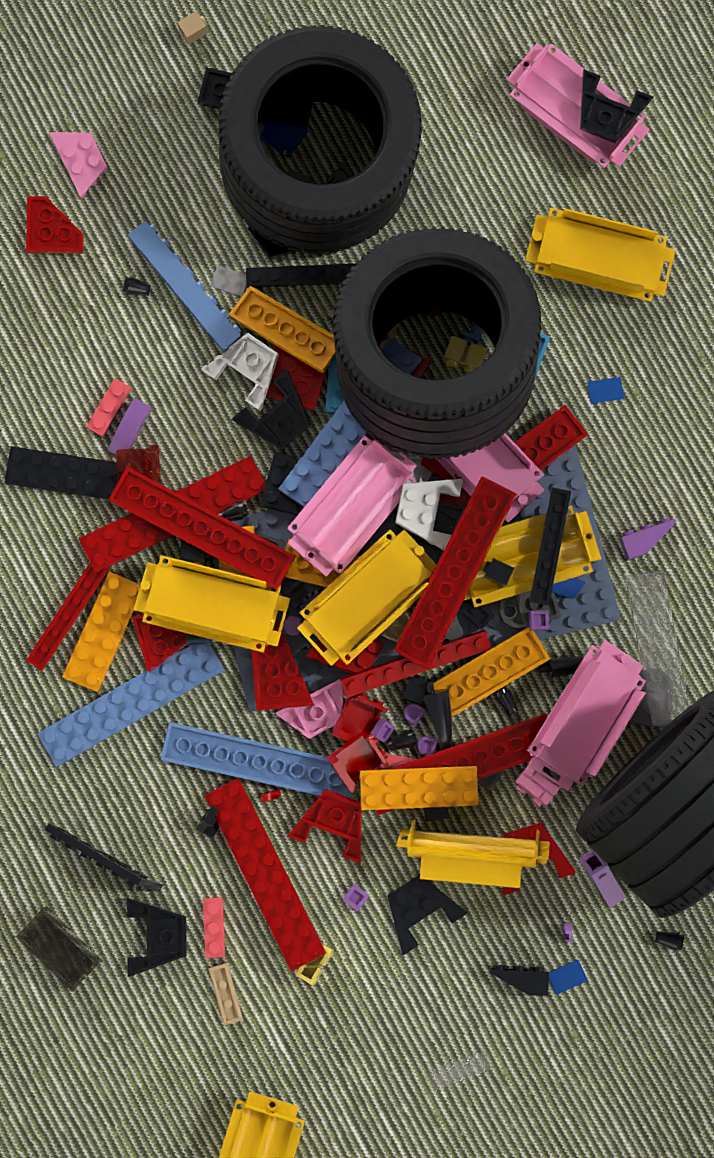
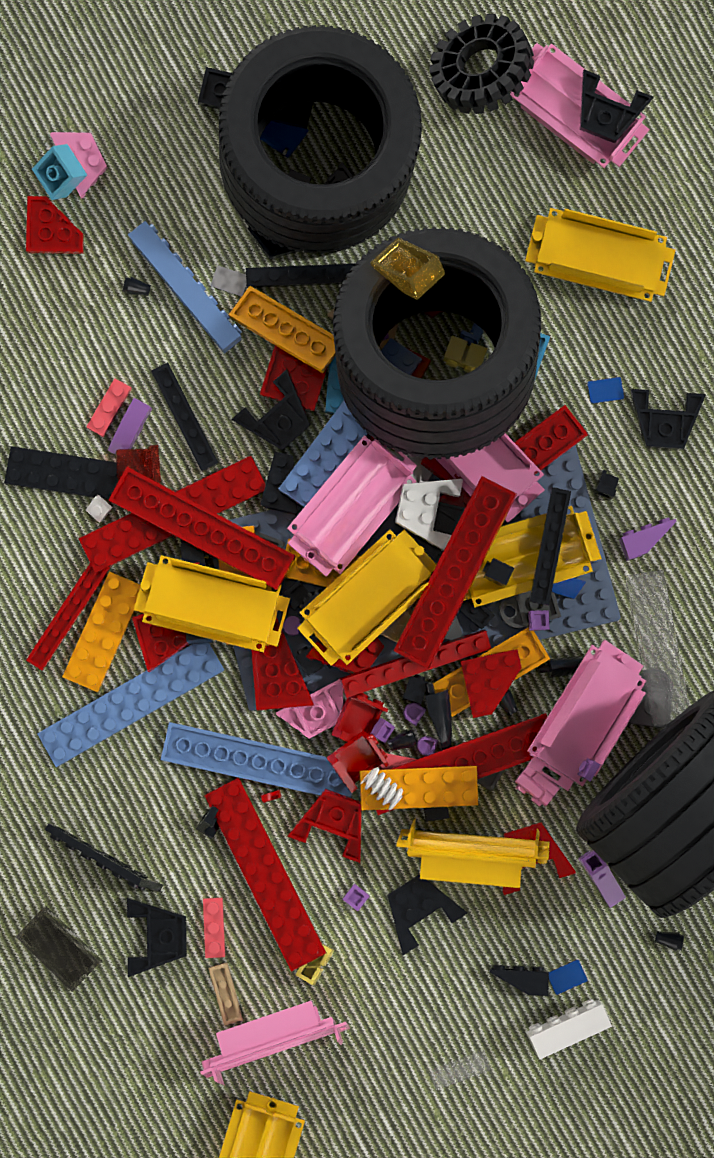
tan brick [177,11,208,45] -> none
white wing [201,333,279,411] -> none
black cone [218,501,248,521] -> none
medium lavender tile [561,922,573,943] -> none
none -> medium azure brick [32,144,87,200]
none -> white plate [86,495,113,523]
none -> black plate [151,362,219,472]
none -> bright pink piece [200,1000,350,1086]
none -> white piece [360,767,403,811]
none -> clear yellow slope [370,238,445,300]
none -> black tyre [429,14,534,114]
none -> red plate [461,649,522,718]
none -> white brick [526,999,612,1059]
none -> medium lavender plate [577,758,600,781]
none -> black panel [594,469,619,500]
none -> black wing [630,389,706,450]

